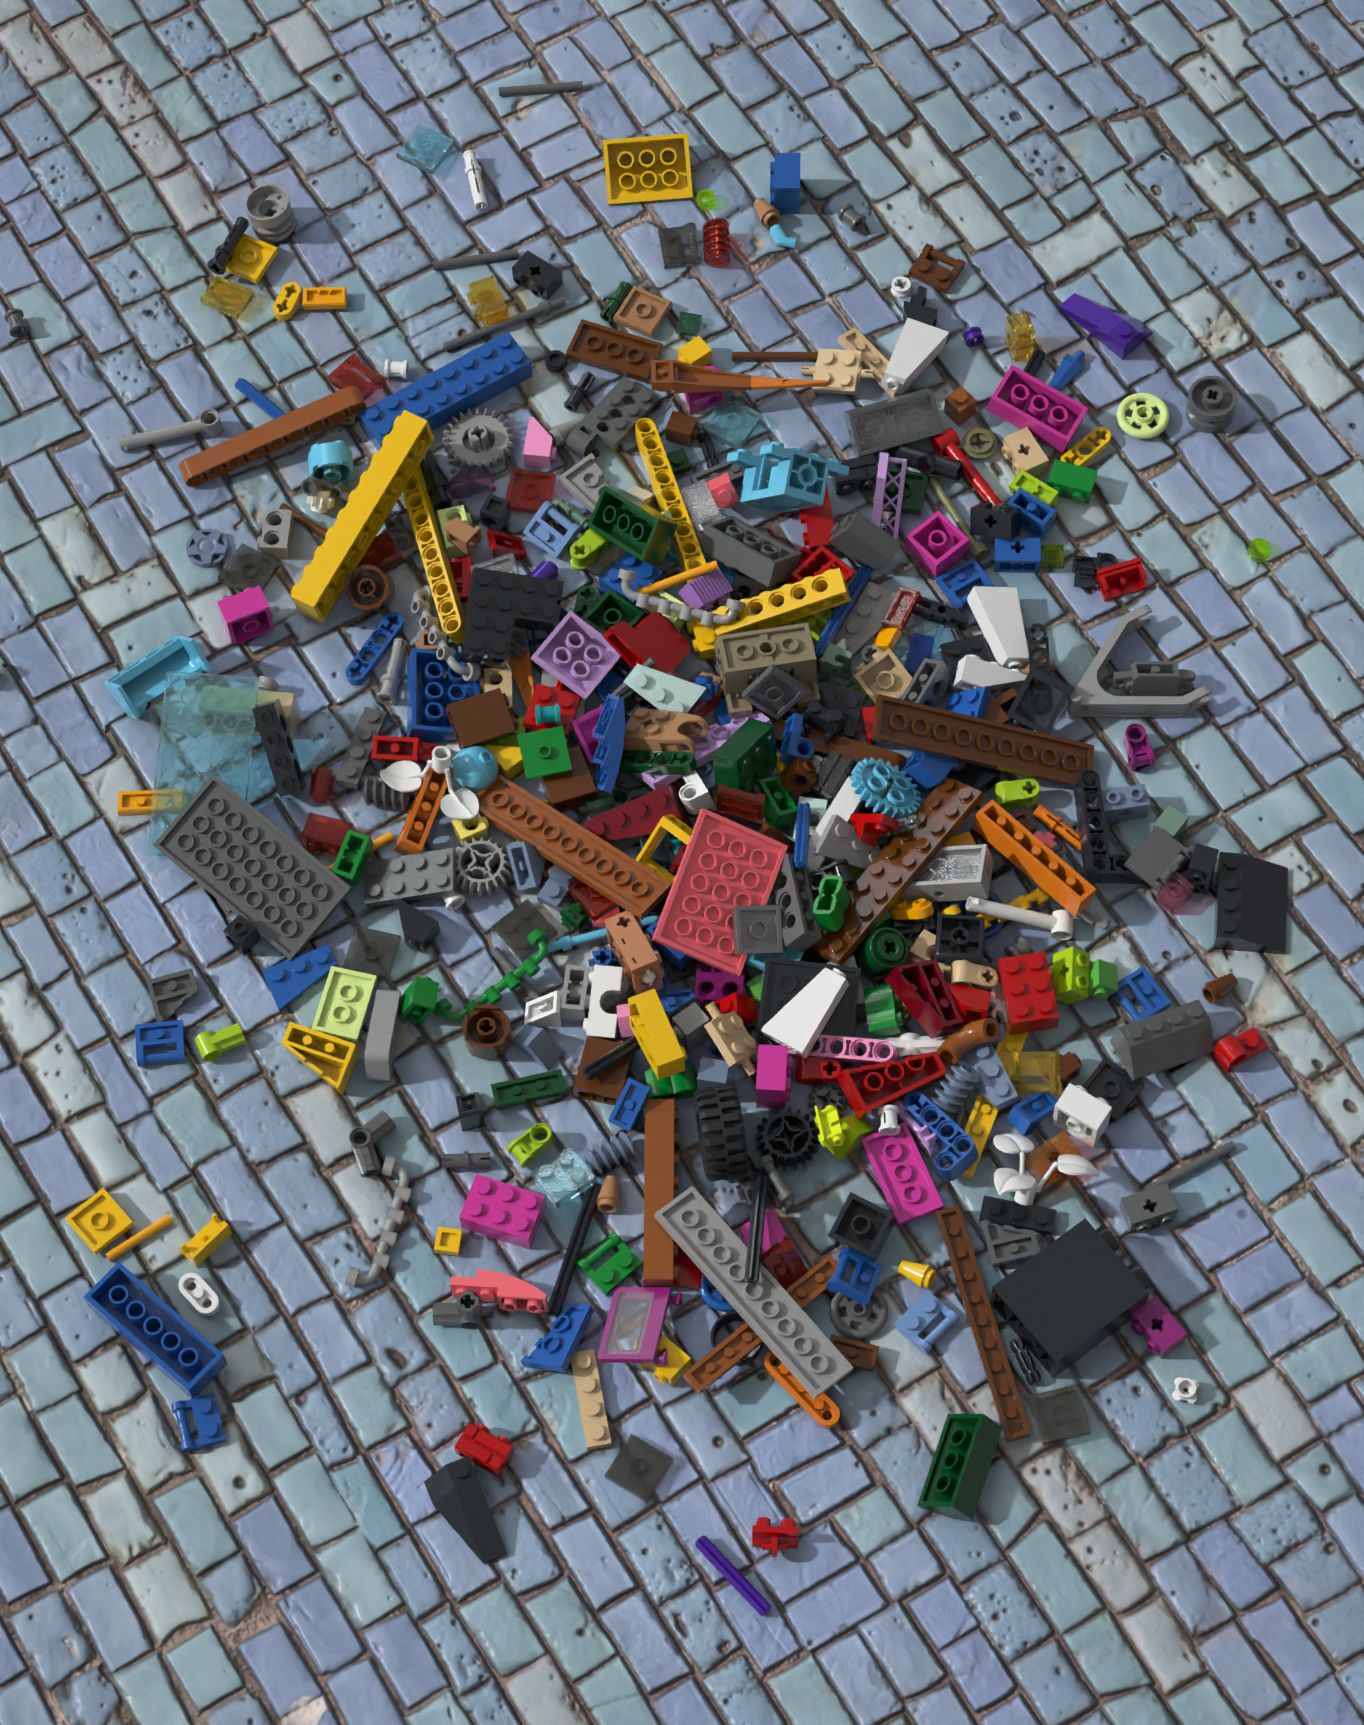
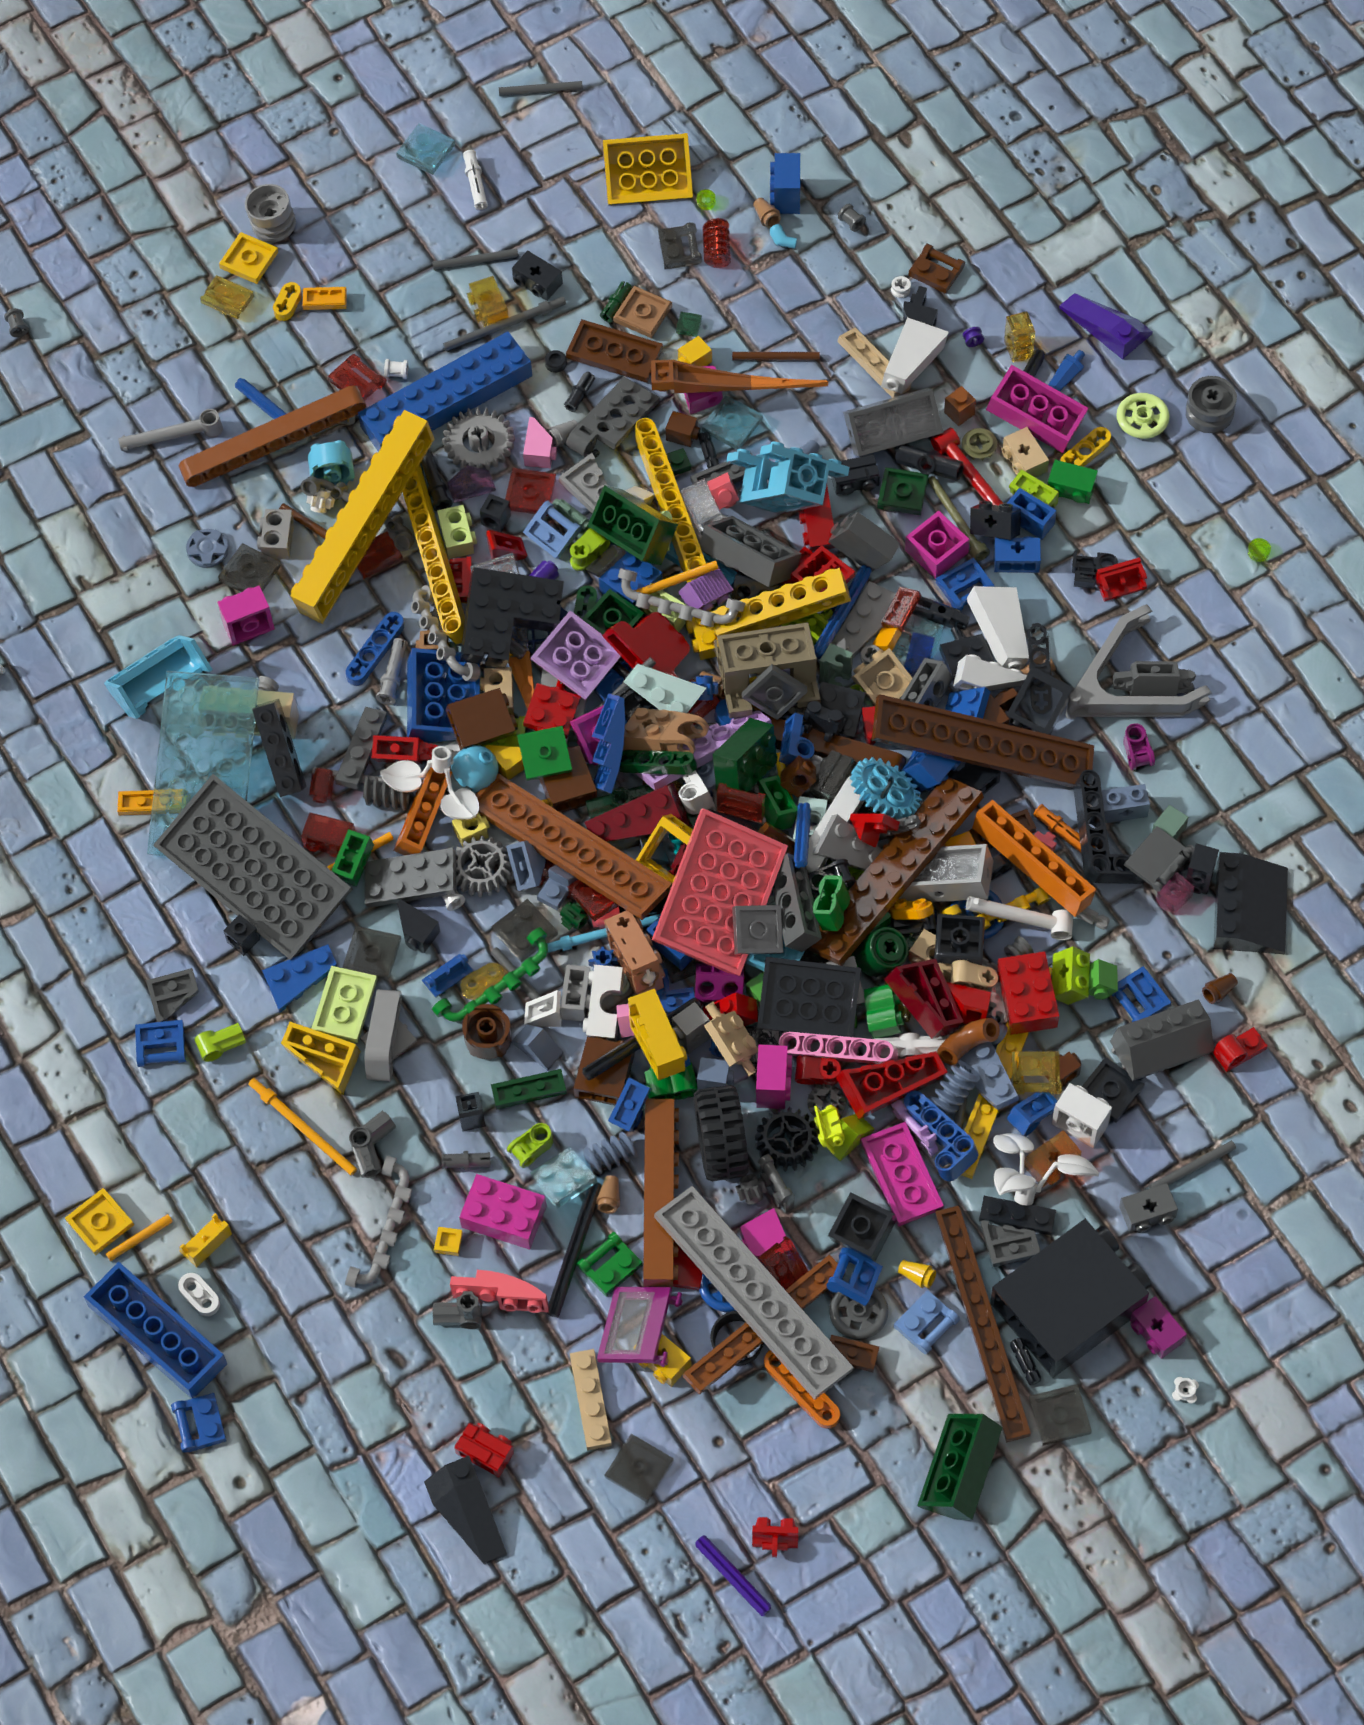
black pin [207,217,250,275] -> none
reddish brown brick [344,565,395,612] -> none
green brick [398,976,439,1025] -> none
medium nougat brick [445,517,482,555] -> none
blue wing [520,1303,594,1373] -> none
teal bush [535,703,560,725] -> none
black axle [744,1172,769,1284] -> none
white slope [761,967,849,1058] -> none
tan plate [801,348,875,395] -> none
lavender fence [871,452,907,540] -> none
white bush [878,1105,900,1136] -> none
lime piece [994,778,1040,811] -> none
clear neon green tile [1041,545,1064,568] -> none
none -> light orange bar [248,1078,357,1176]
none -> blue hinge [422,954,474,998]
none -> clear yellow plate [460,963,505,1000]

